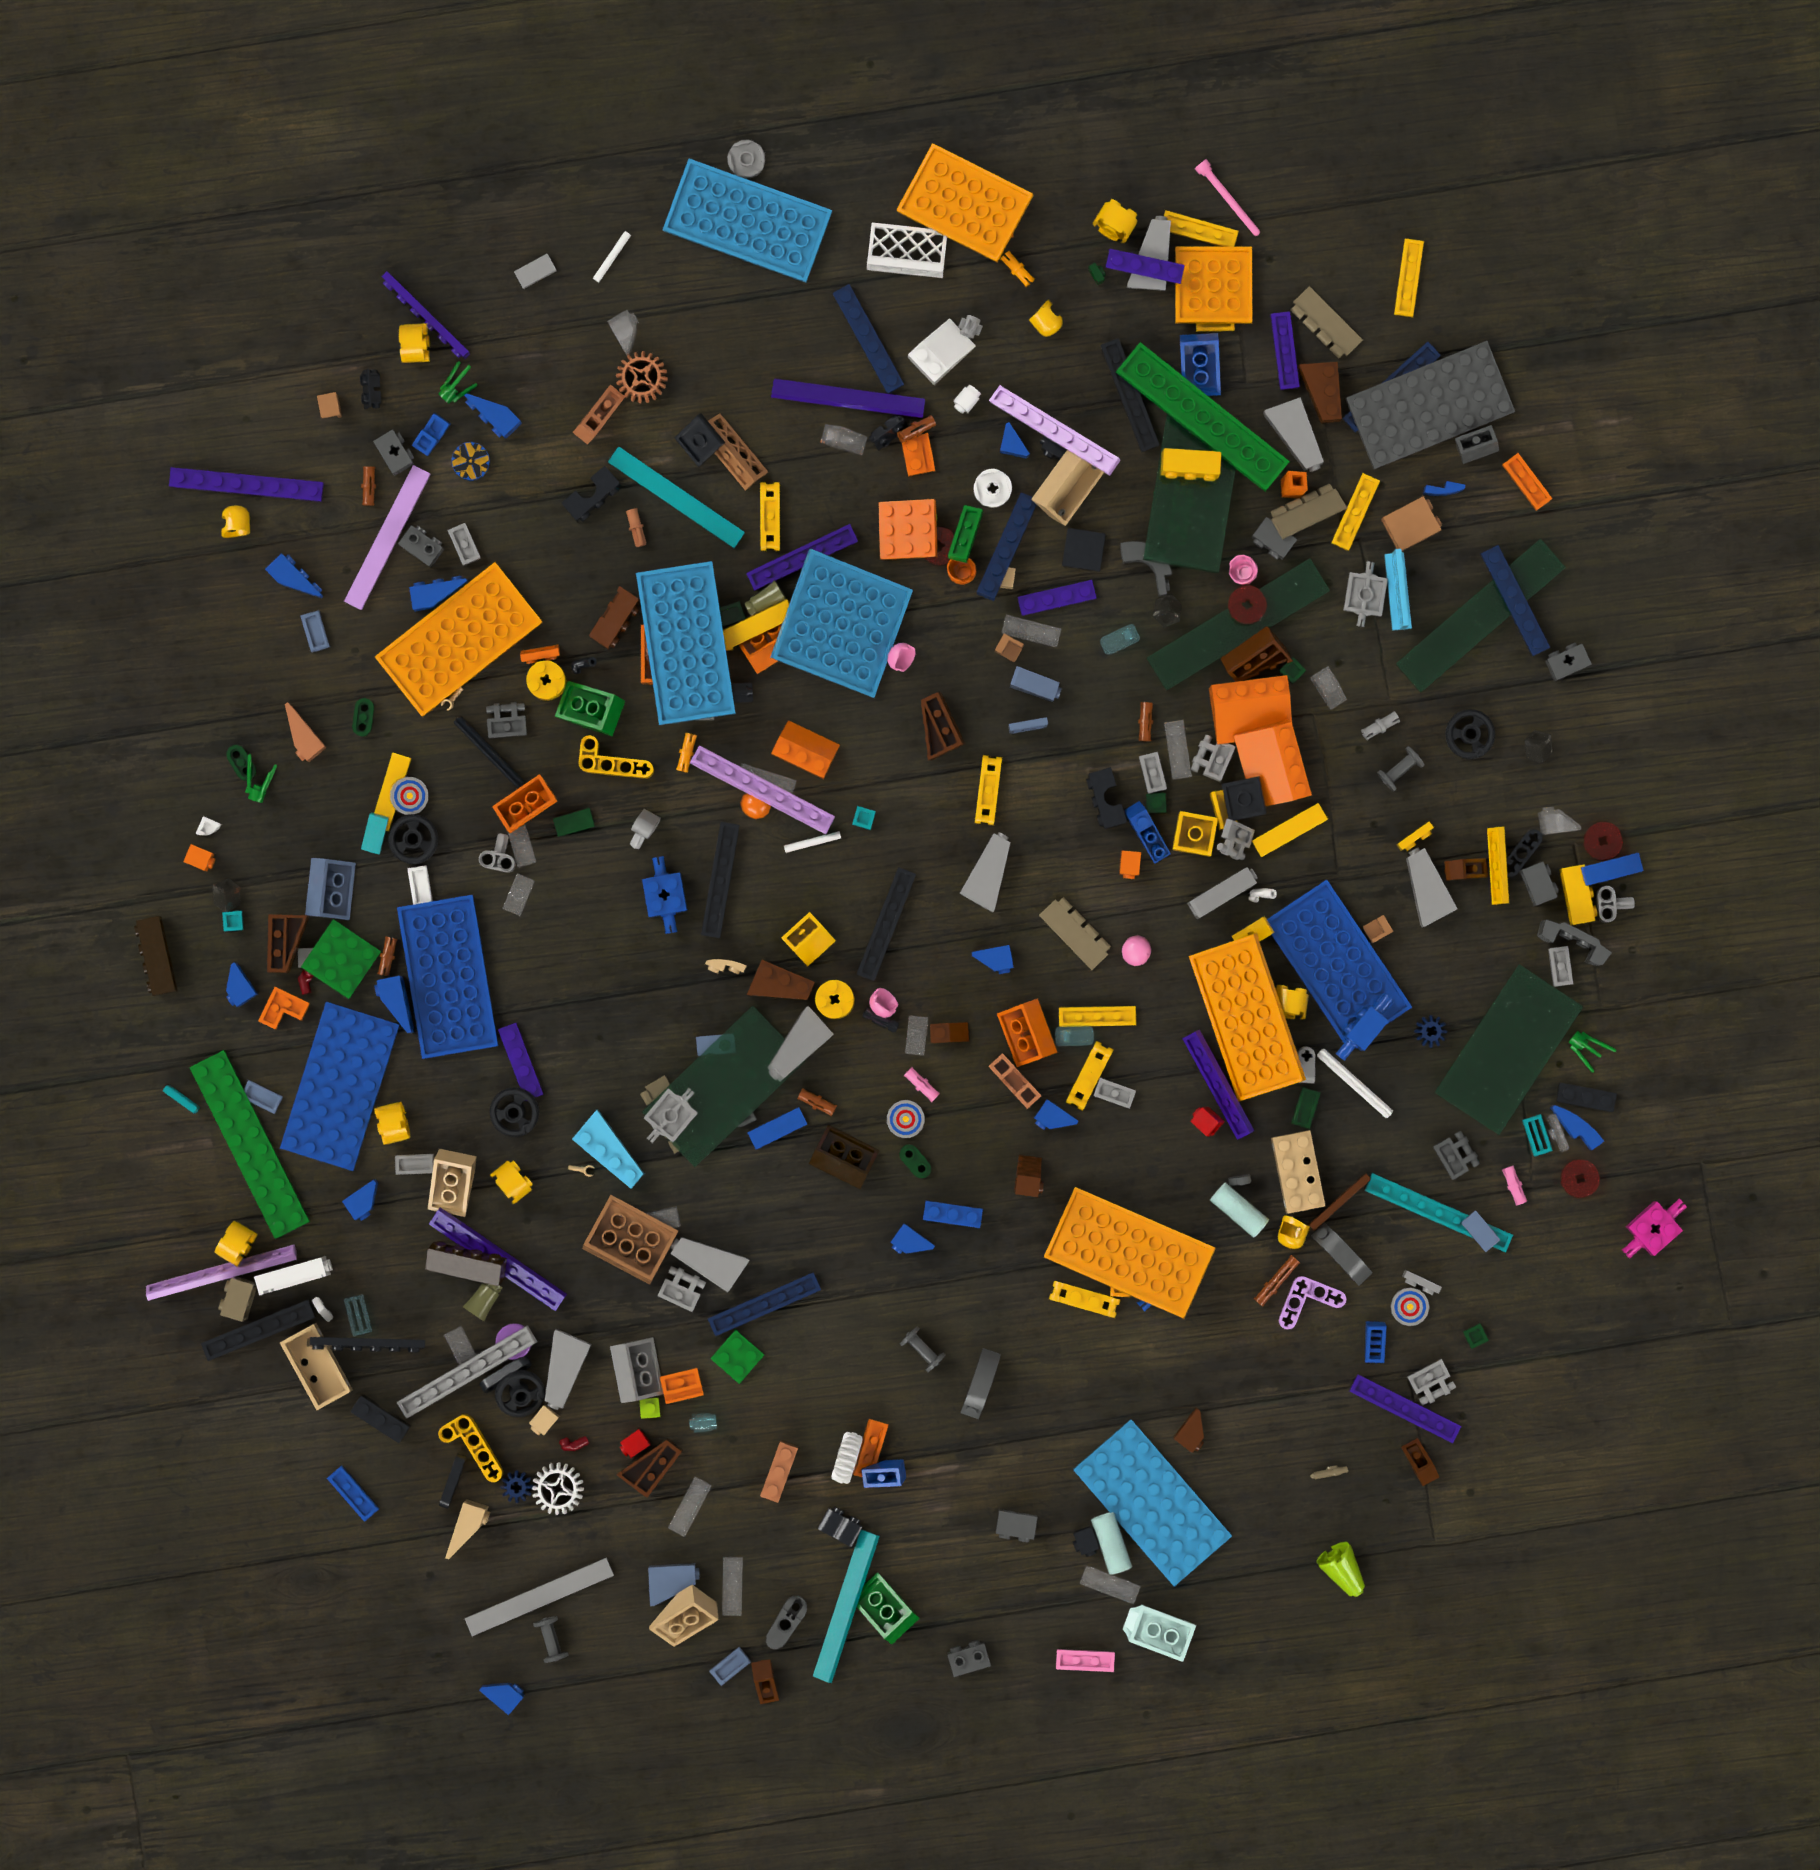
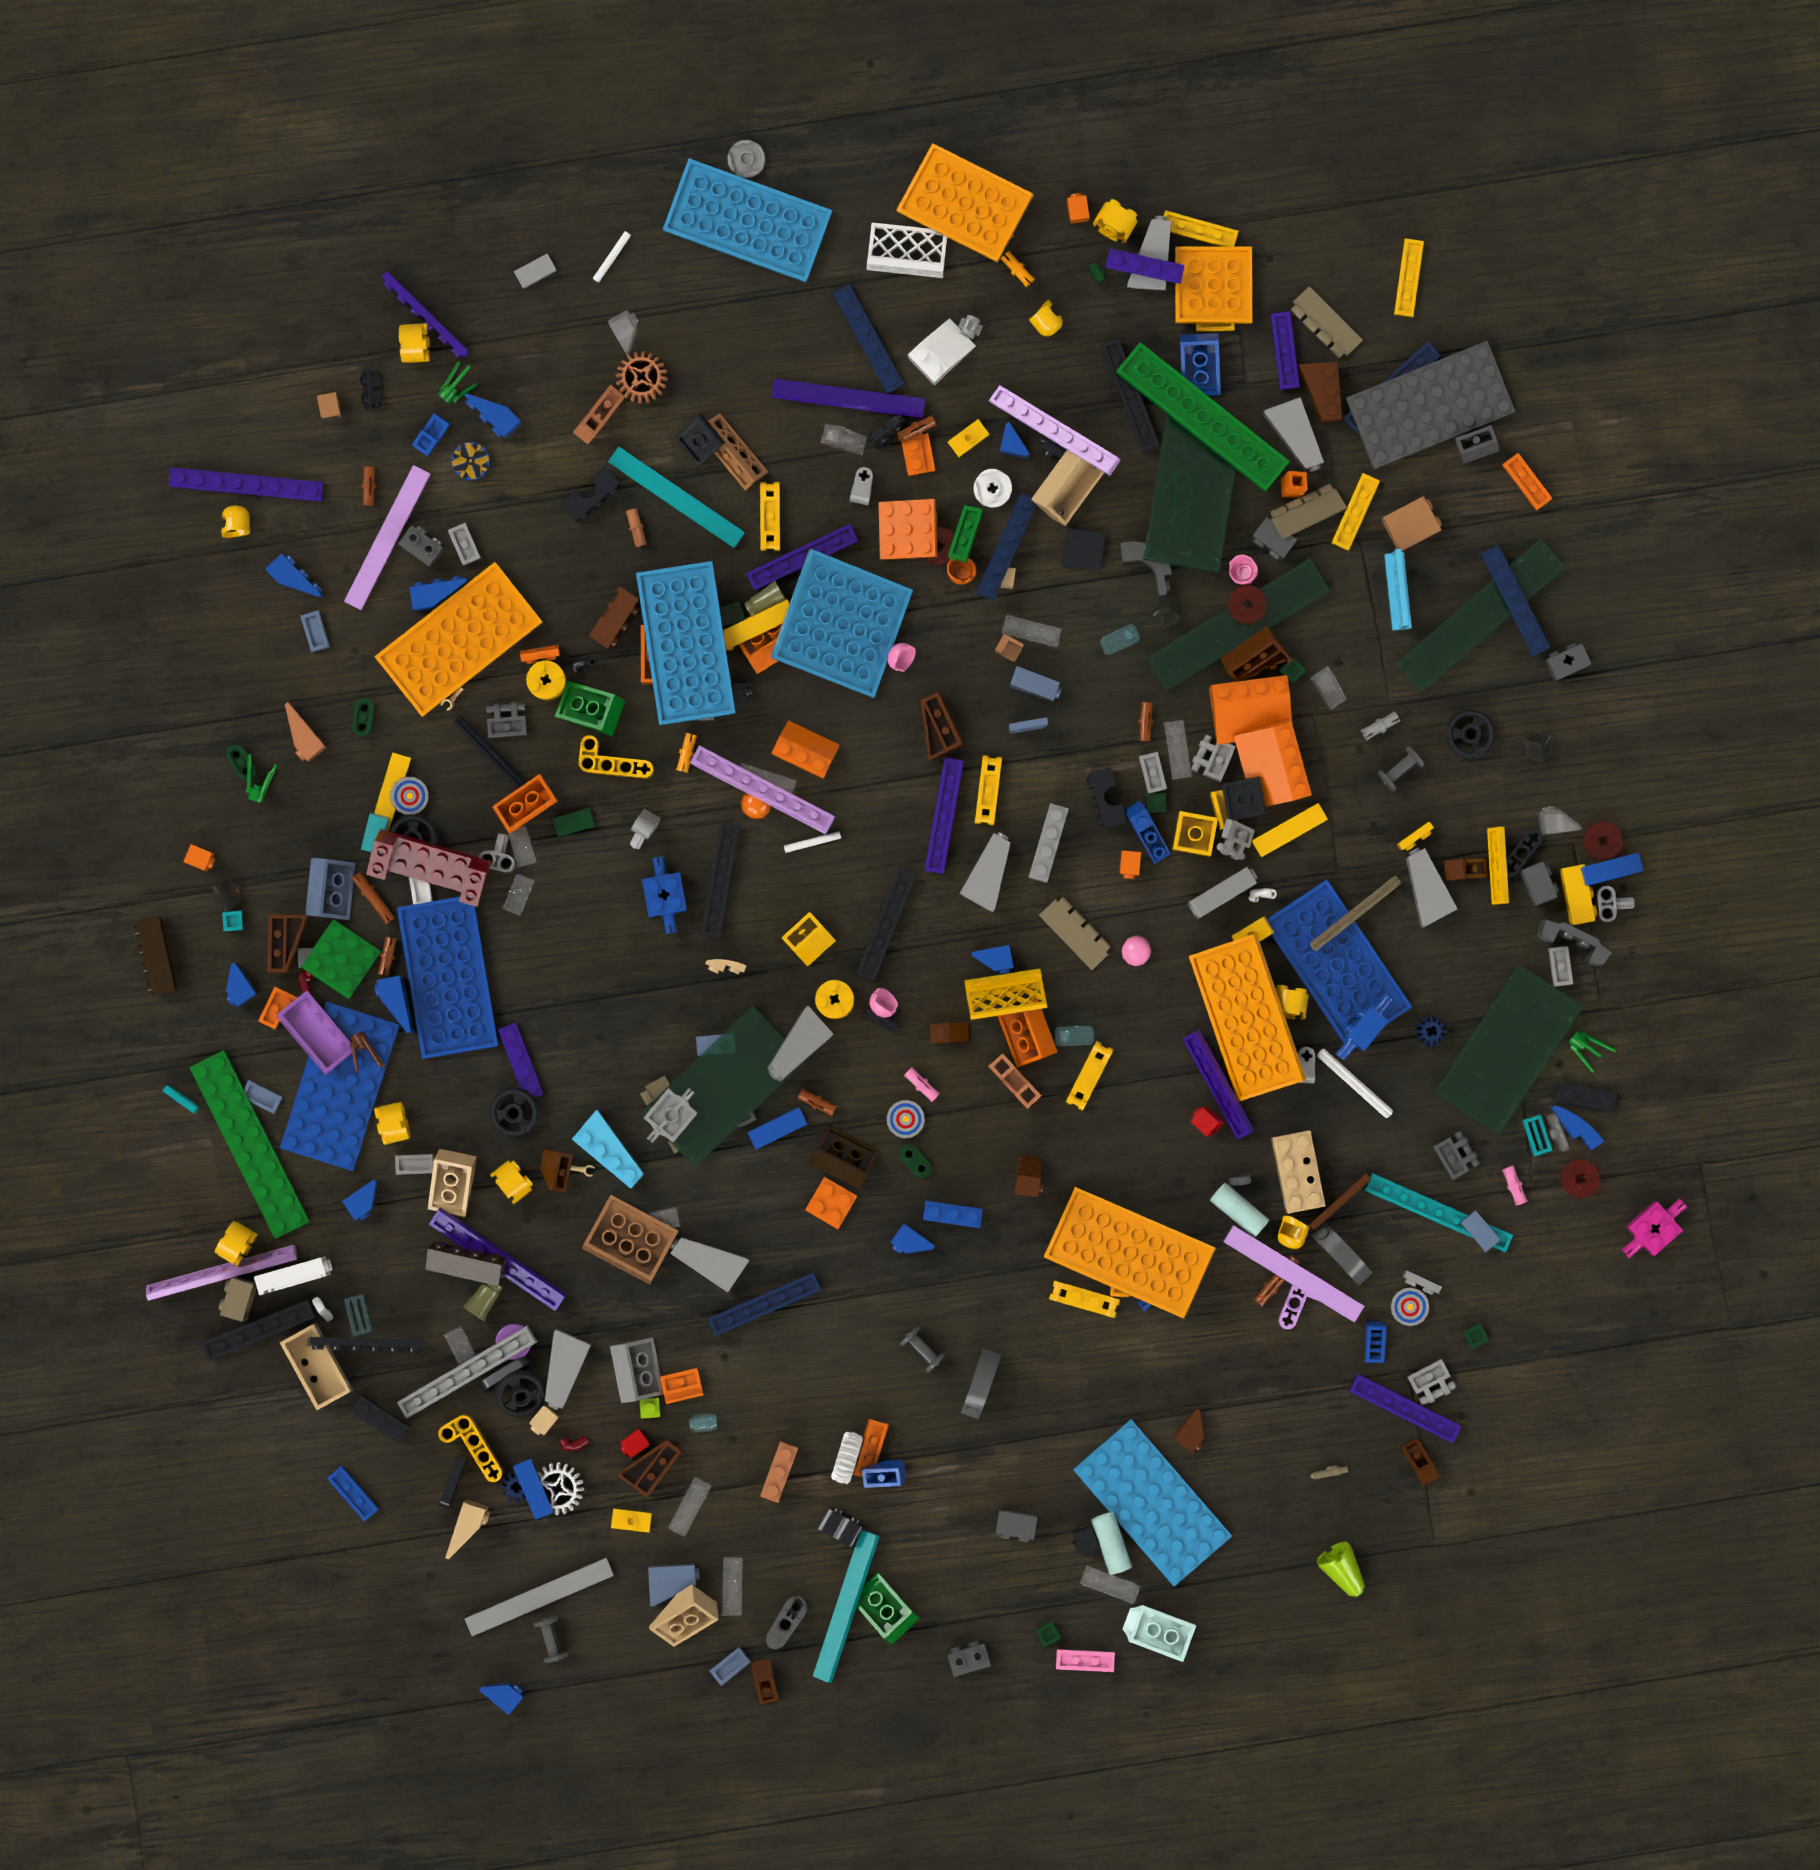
white tile [196,816,222,836] -> none
dark grey brick [373,429,414,476] -> none
light grey plate [658,1266,706,1312] -> none
green plate [710,1330,765,1384] -> none
reddish brown wedge [747,960,815,1000] -> none
teal plate [852,806,876,830] -> none
clear plate [905,1015,928,1056] -> none
white brick [953,385,981,414] -> none
dark purple plate [1017,580,1096,616] -> none
blue slope [1034,1099,1078,1130] -> none
yellow tile [1059,1006,1136,1027] -> none
light grey plate [1093,1078,1136,1109] -> none
yellow brick [1161,448,1221,481] -> none
bright pink piece [1195,159,1260,236] -> none
dark green tile [1291,1087,1321,1129] -> none
light grey plate [1343,562,1388,627] -> none
medium nougat panel [1363,915,1393,943] -> none
blue slope [1423,481,1465,496] -> none
none -> medium lavender slope [276,991,352,1076]
none -> reddish brown plant [349,1031,385,1072]
none -> dark orange pin [351,871,396,924]
none -> plate [366,829,492,907]
none -> blue tile [513,1459,553,1520]
none -> reddish brown slope [540,1149,573,1192]
none -> yellow plate [611,1508,652,1533]
none -> orange plate [805,1177,857,1229]
none -> light grey piece [850,467,873,505]
none -> dark purple plate [924,757,964,874]
none -> yellow plate [947,419,990,457]
none -> yellow fence [964,969,1047,1020]
none -> light grey arch [1028,803,1068,883]
none -> dark green plate [1035,1621,1061,1647]
none -> orange brick [1067,193,1090,224]
none -> lavender tile [1223,1225,1364,1323]
none -> dark tan axle [1310,876,1401,951]

